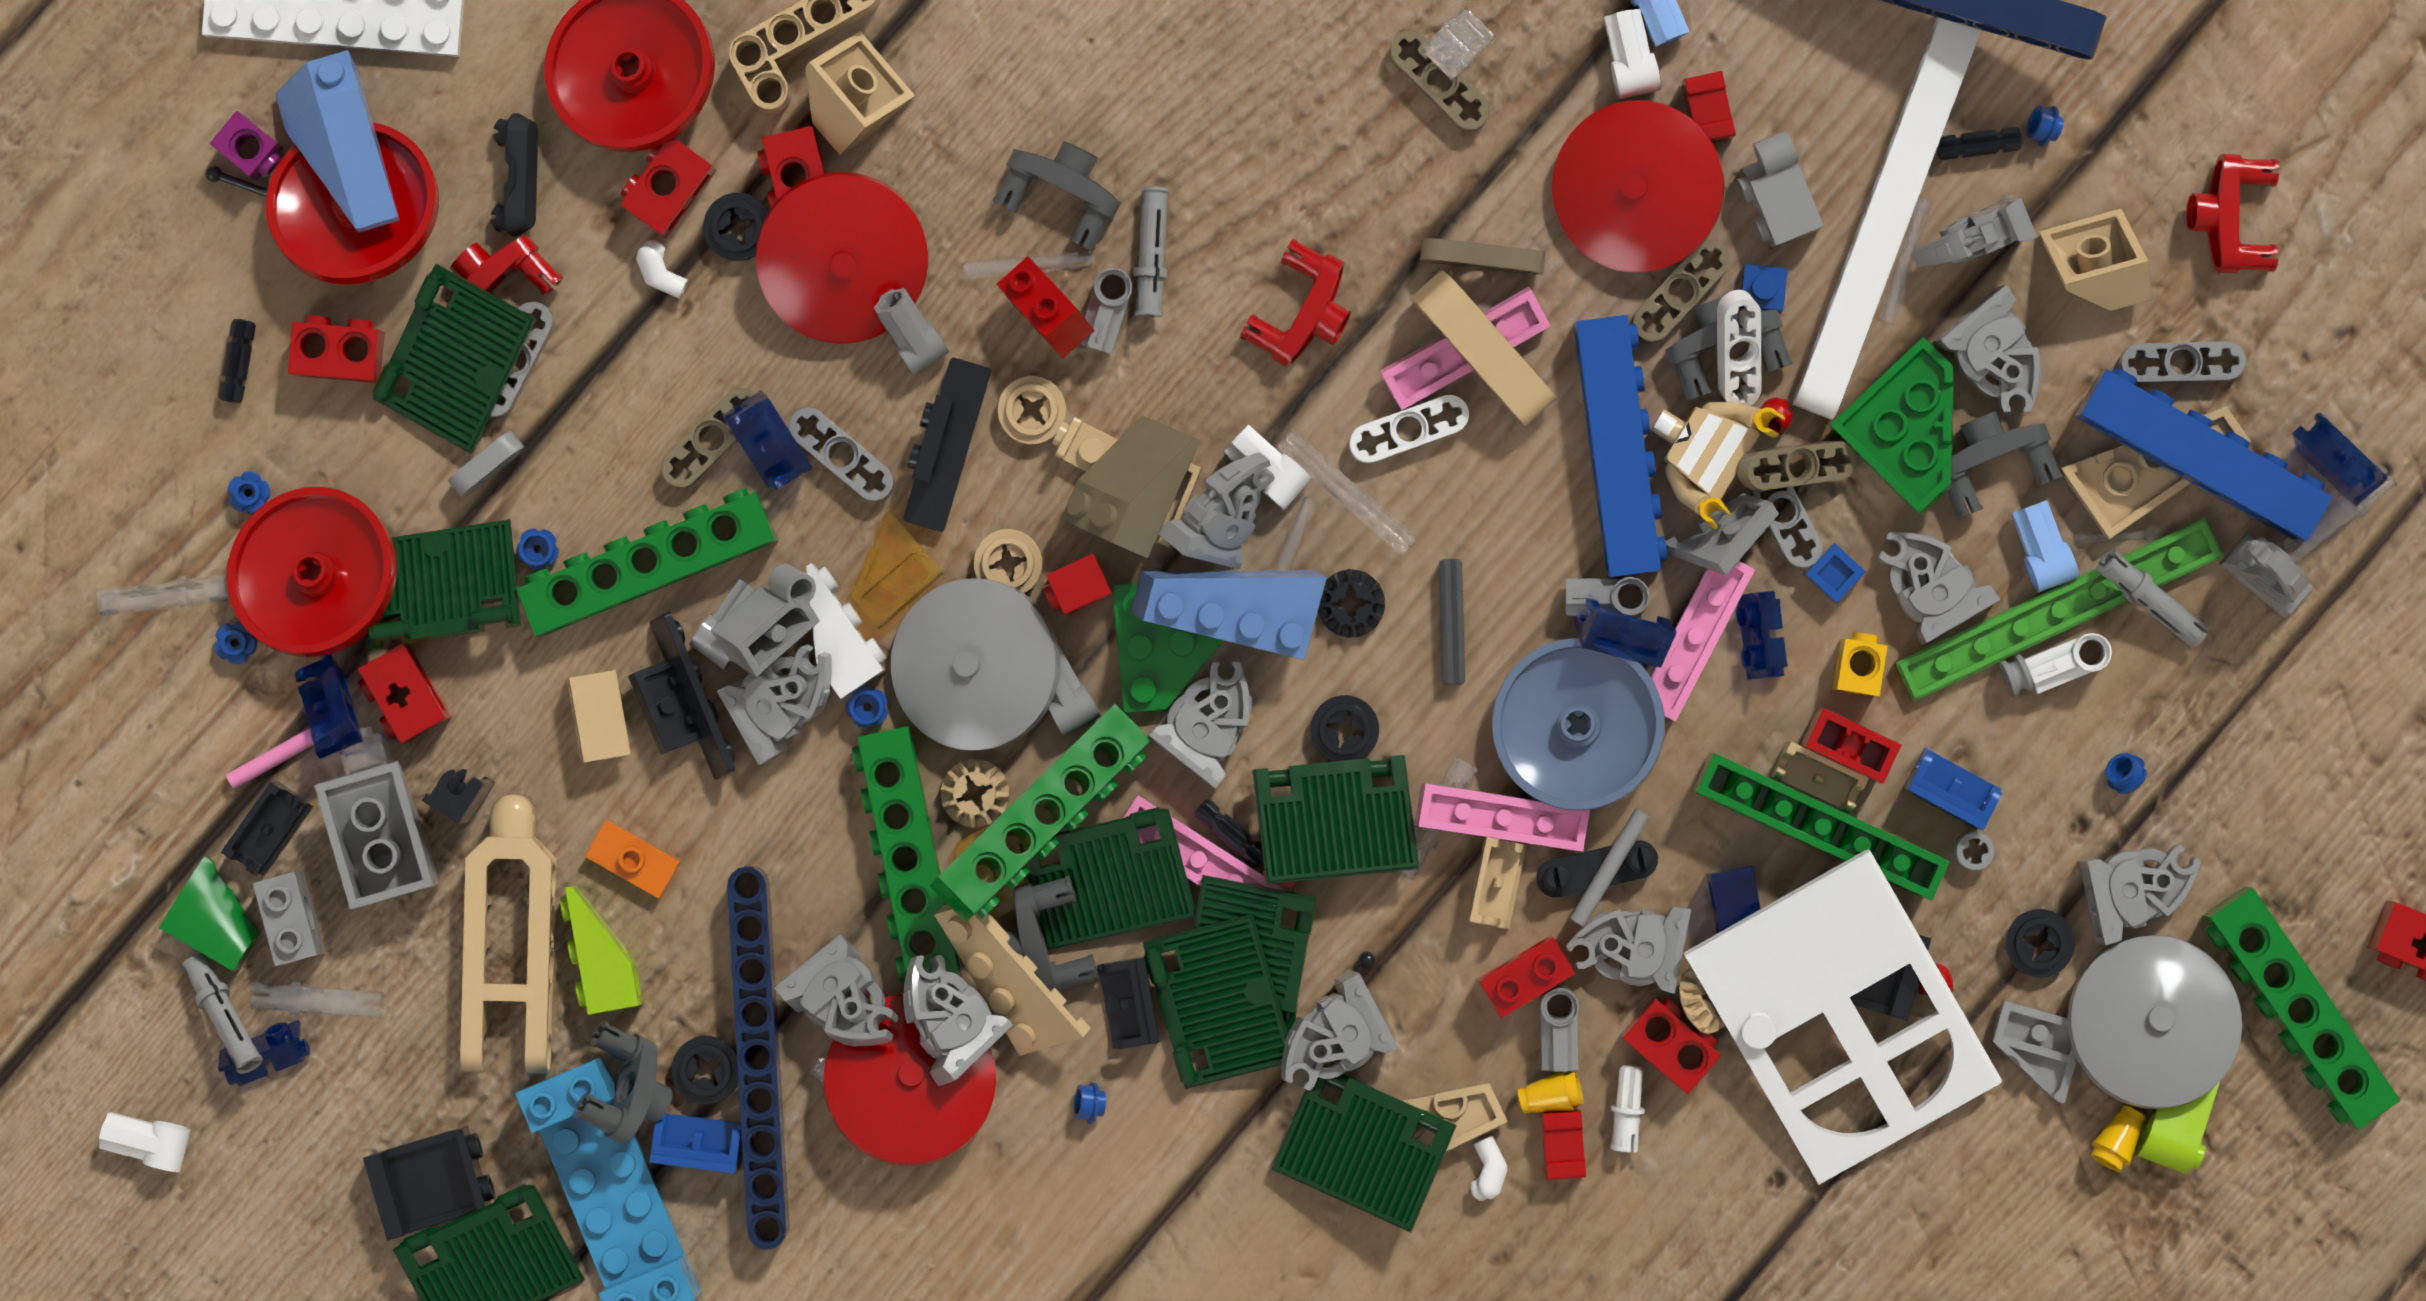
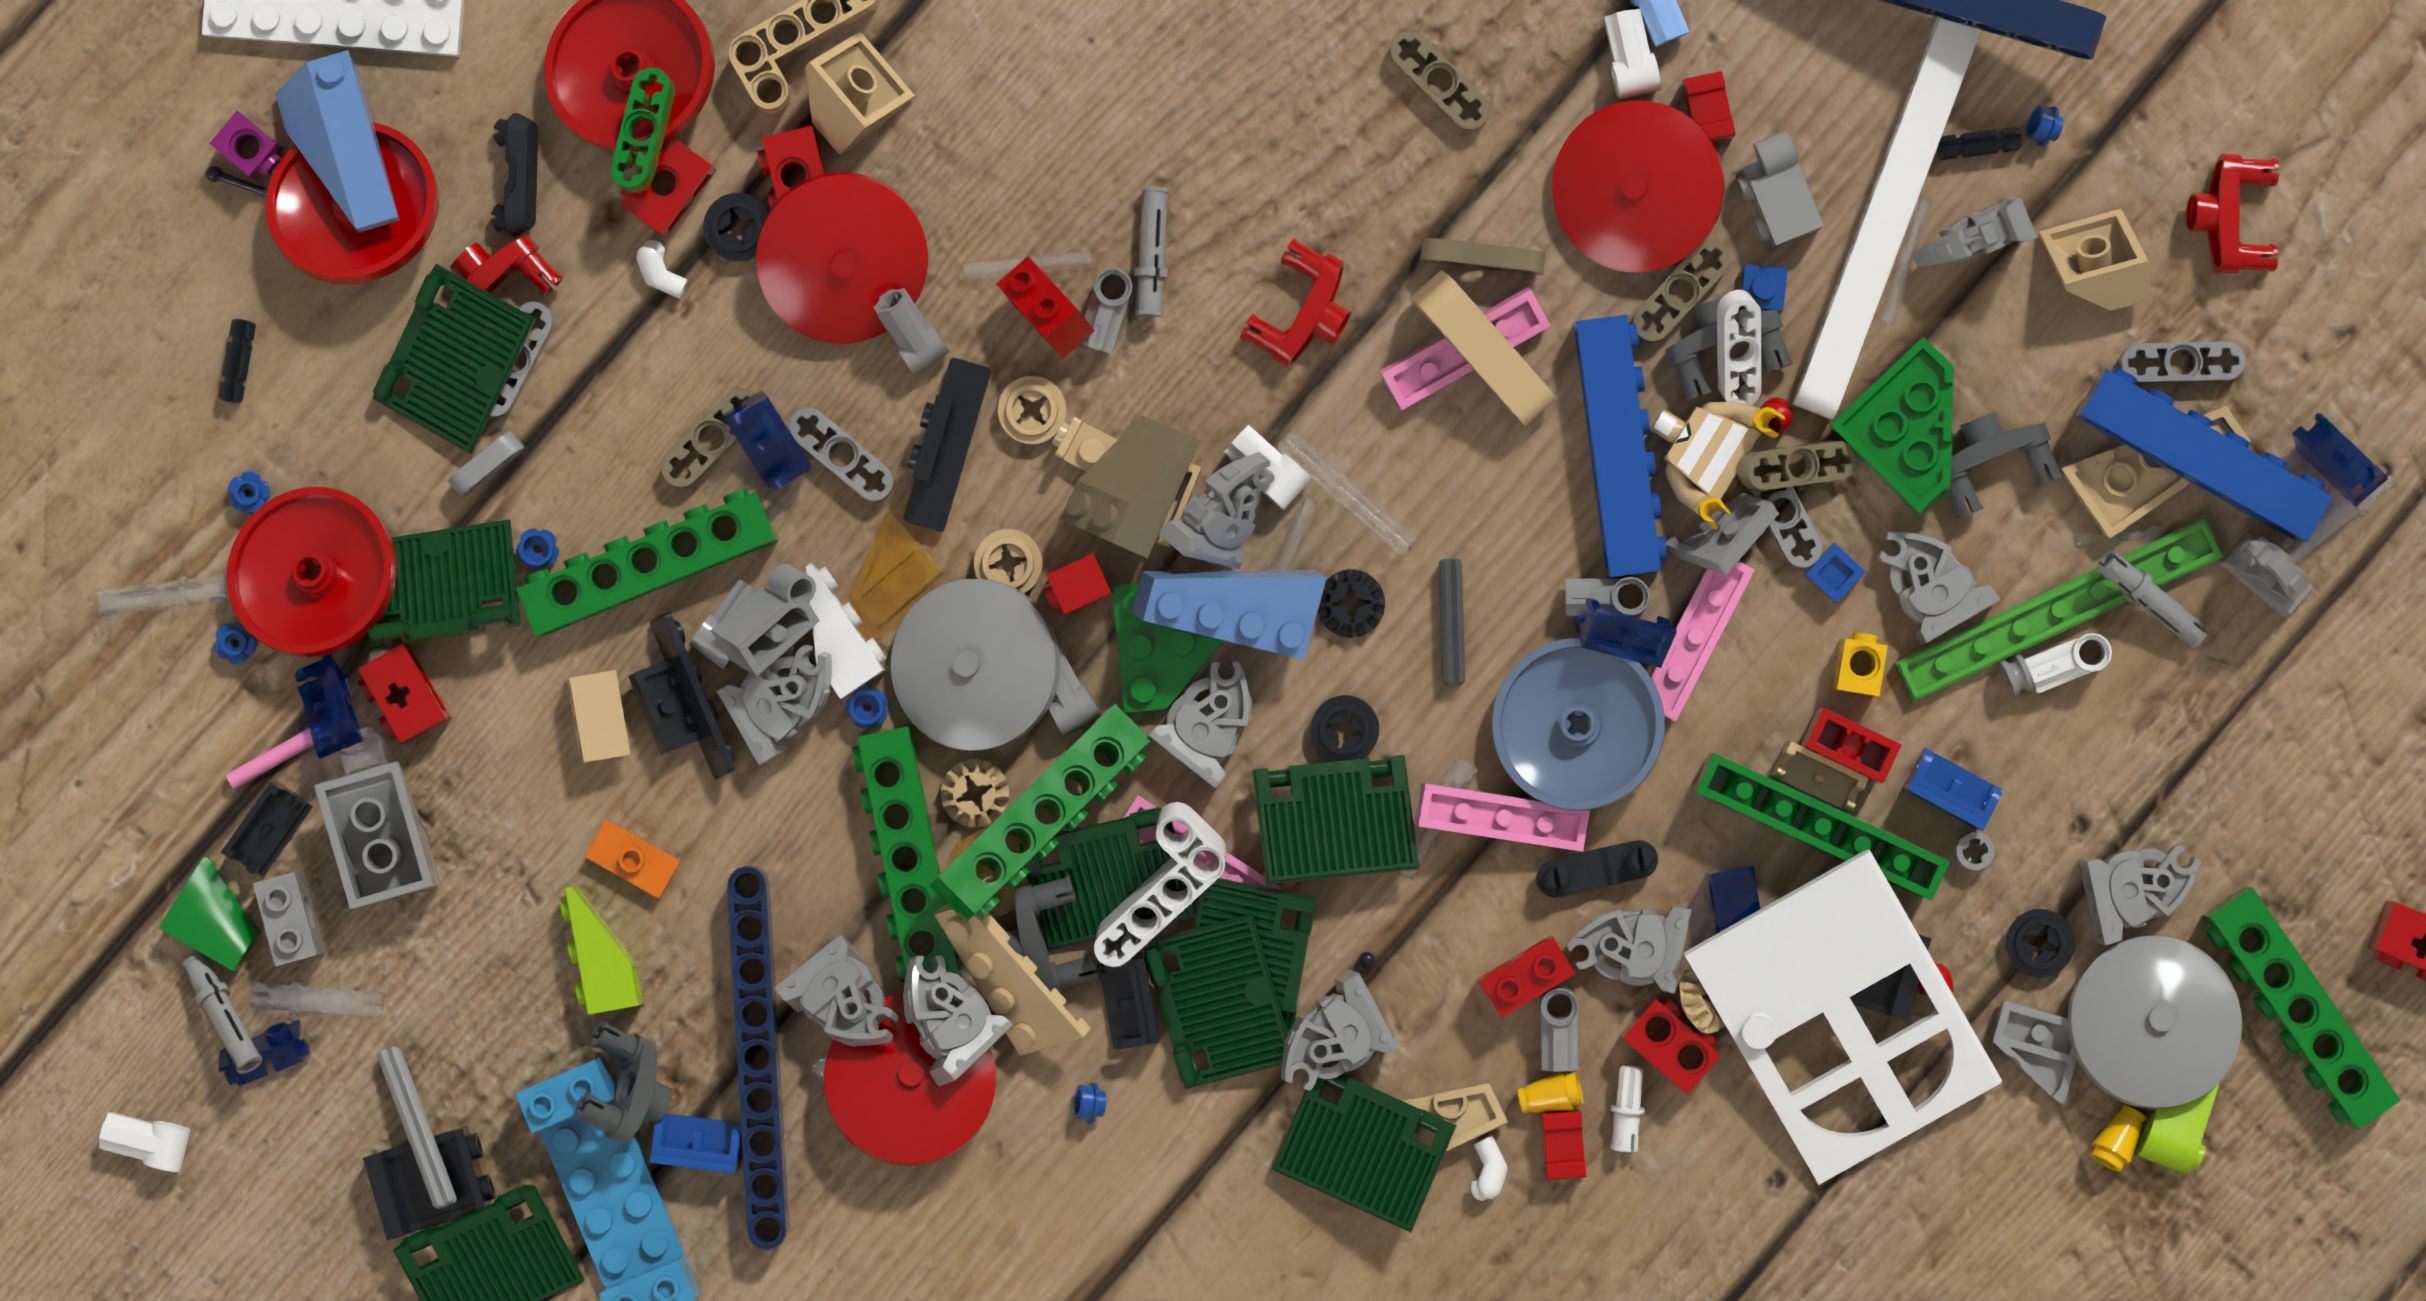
red brick [288,315,385,383] -> none
black hinge [421,769,496,824] -> none
tan piece [460,794,557,1074] -> none
black gear [672,1035,738,1104] -> none
dark grey connector [992,141,1121,251] -> none
black axle [1194,799,1263,868] -> none
white beam [1349,395,1469,463] -> none
clear brick [1422,7,1496,80] -> none
tan hinge [1467,837,1527,929] -> none
light grey piece [1570,808,1651,927] -> none
clear blue hinge [1736,591,1788,680] -> none
light grey piece [1933,285,2042,413] -> none
light blue piece [2011,500,2079,593] -> none
blue plate [2105,753,2147,794] -> none
none -> light grey axle [377,1046,457,1209]
none -> green beam [611,67,675,193]
none -> white beam [1094,802,1227,967]

